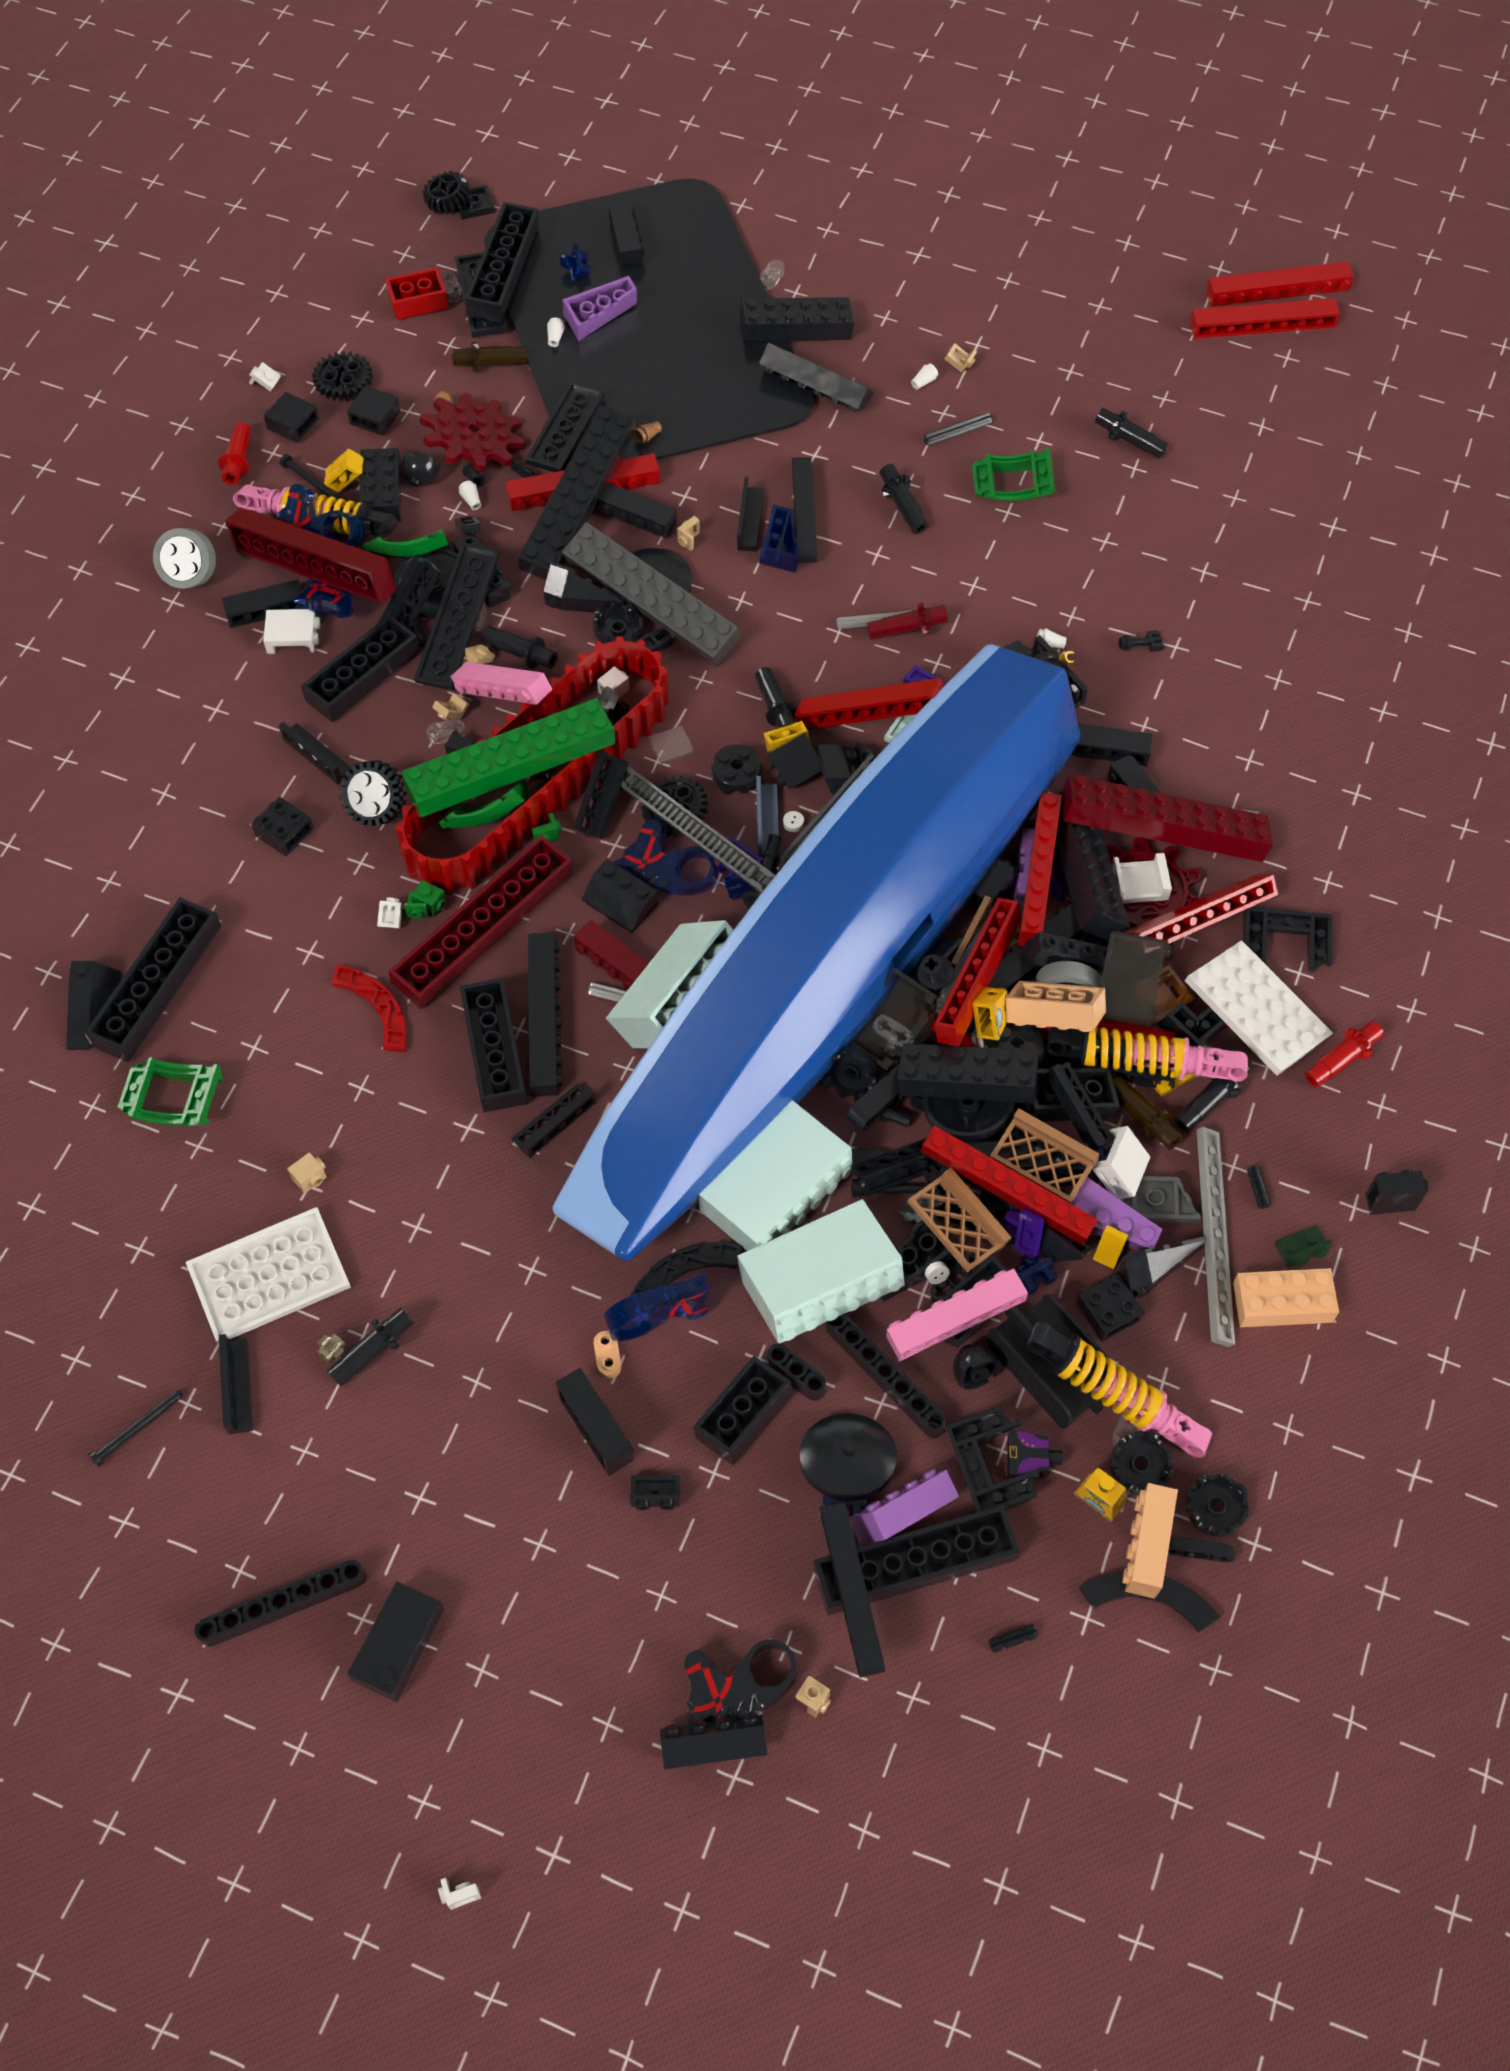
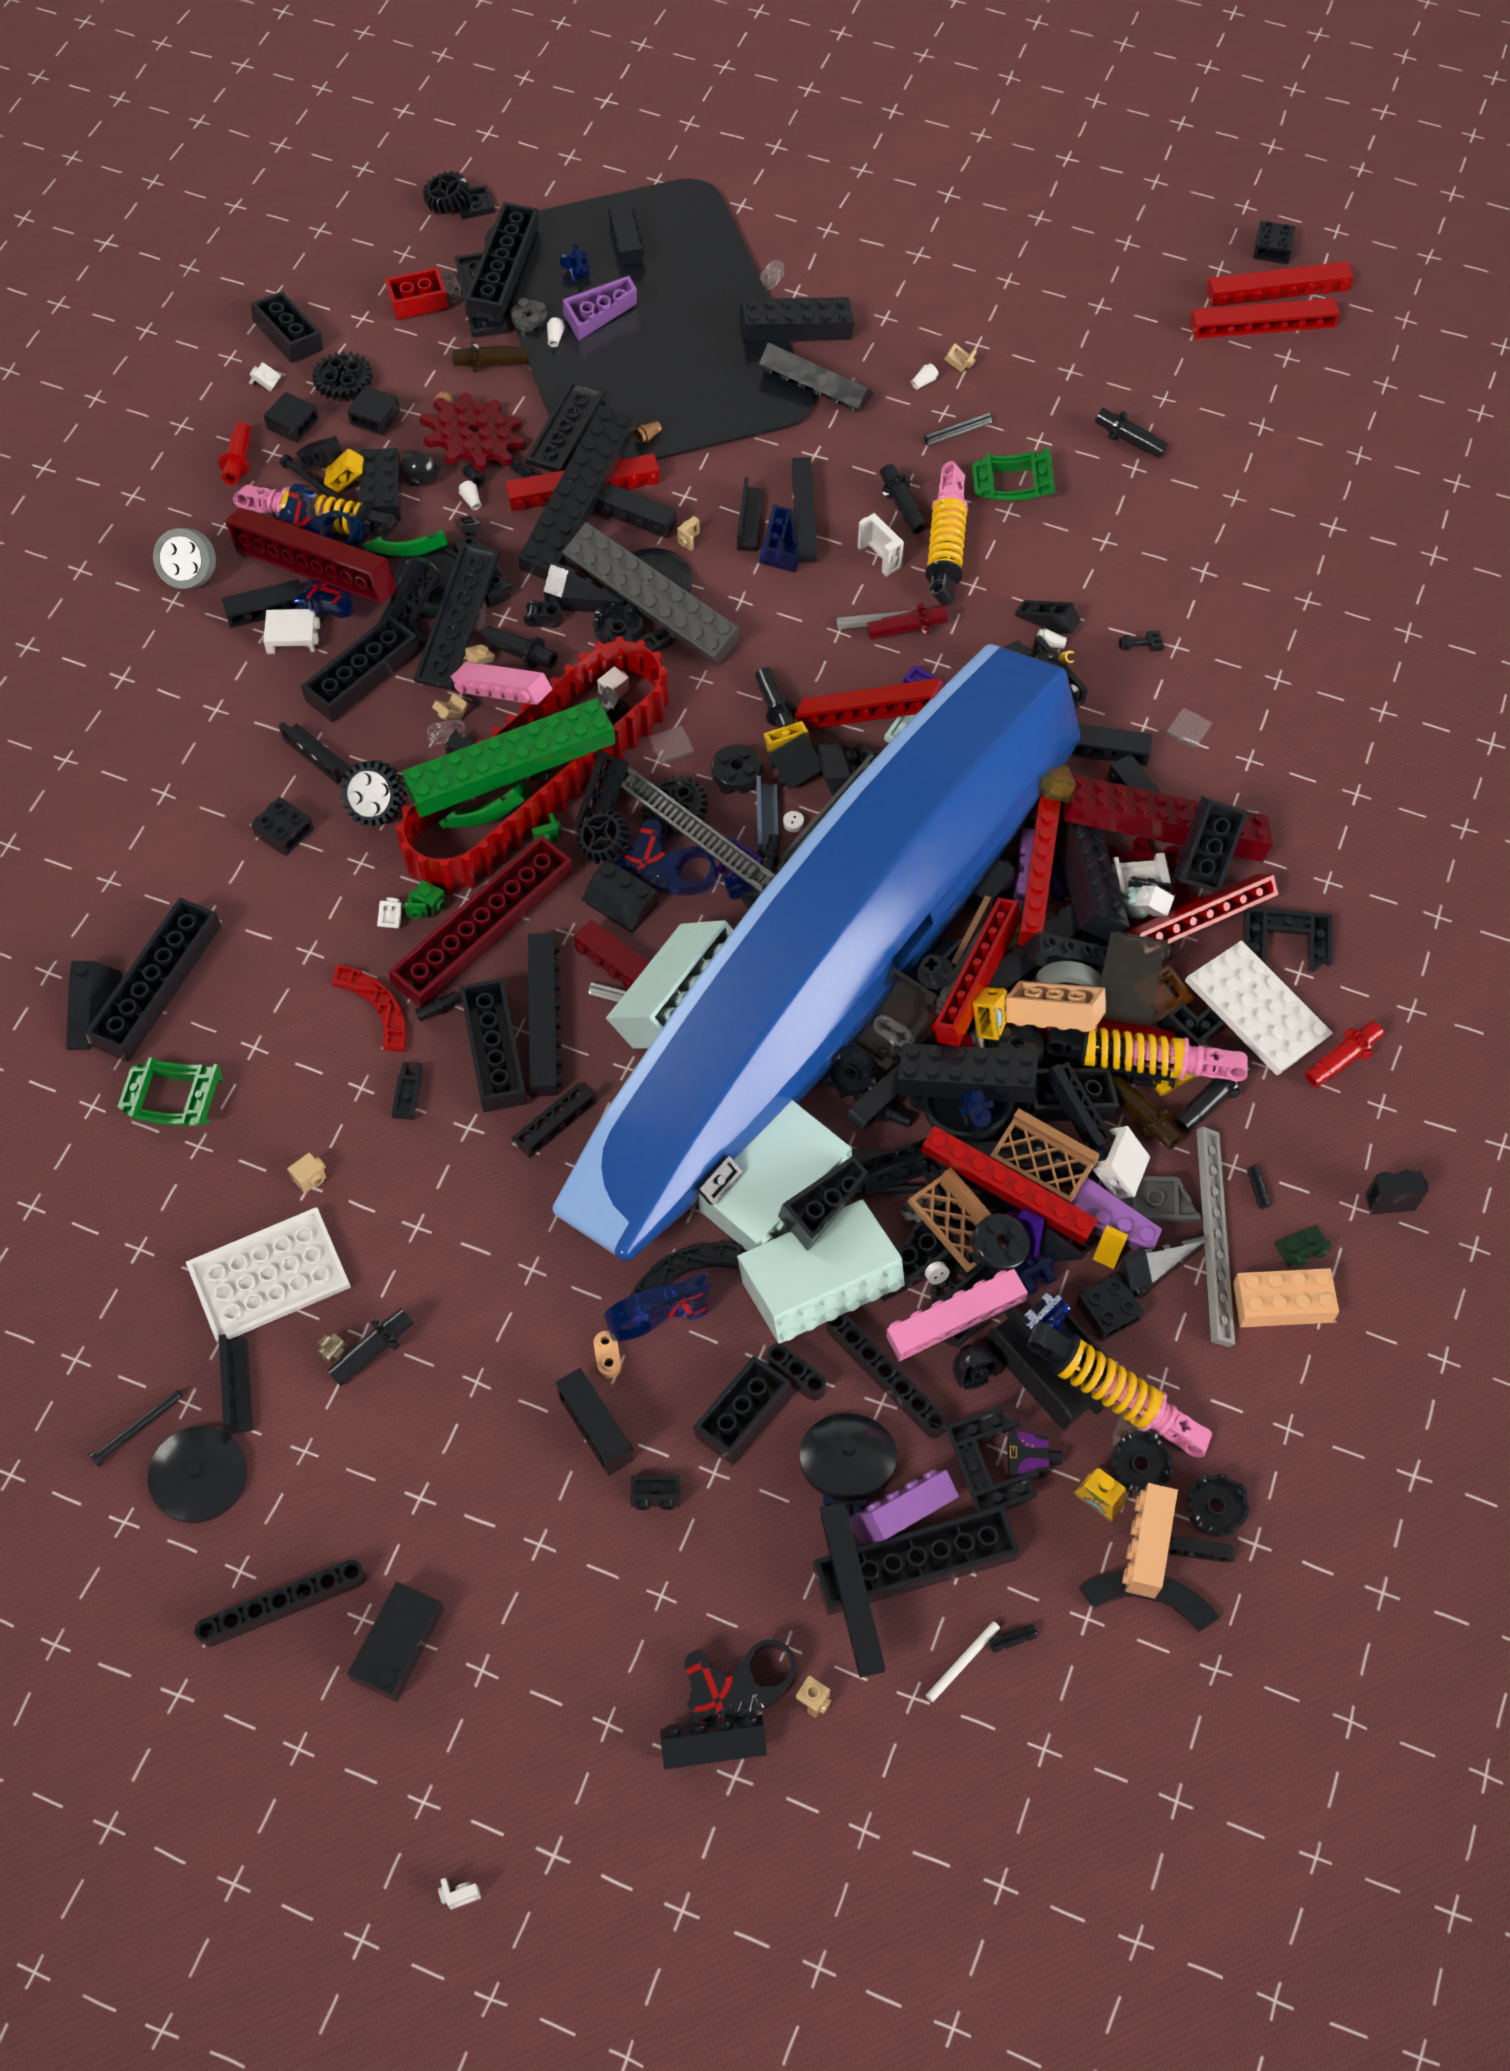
none -> black dish [147,1426,247,1523]
none -> black brick [251,291,323,362]
none -> black brick [296,436,344,470]
none -> black hinge [392,1062,423,1120]
none -> black pin [415,991,460,1022]
none -> dark grey plate [511,298,548,332]
none -> black piece [524,600,563,628]
none -> black gear [575,809,632,865]
none -> plate [695,1155,743,1205]
none -> black wedge [778,1155,868,1251]
none -> white panel [858,513,904,577]
none -> piece [925,461,968,605]
none -> white bar [926,1621,1000,1702]
none -> clear blue hips [960,1090,994,1127]
none -> black plate [970,1213,1030,1273]
none -> black slope [1015,600,1081,634]
none -> clear blue hips [1024,1292,1071,1332]
none -> clear yellow slope [1040,765,1076,803]
none -> light aqua head [1122,887,1149,919]
none -> black pin [1128,876,1172,894]
none -> white brick [1135,886,1174,916]
none -> clear piece [1166,708,1213,749]
none -> black brick [1173,796,1249,893]
none -> black brick [1253,220,1296,264]

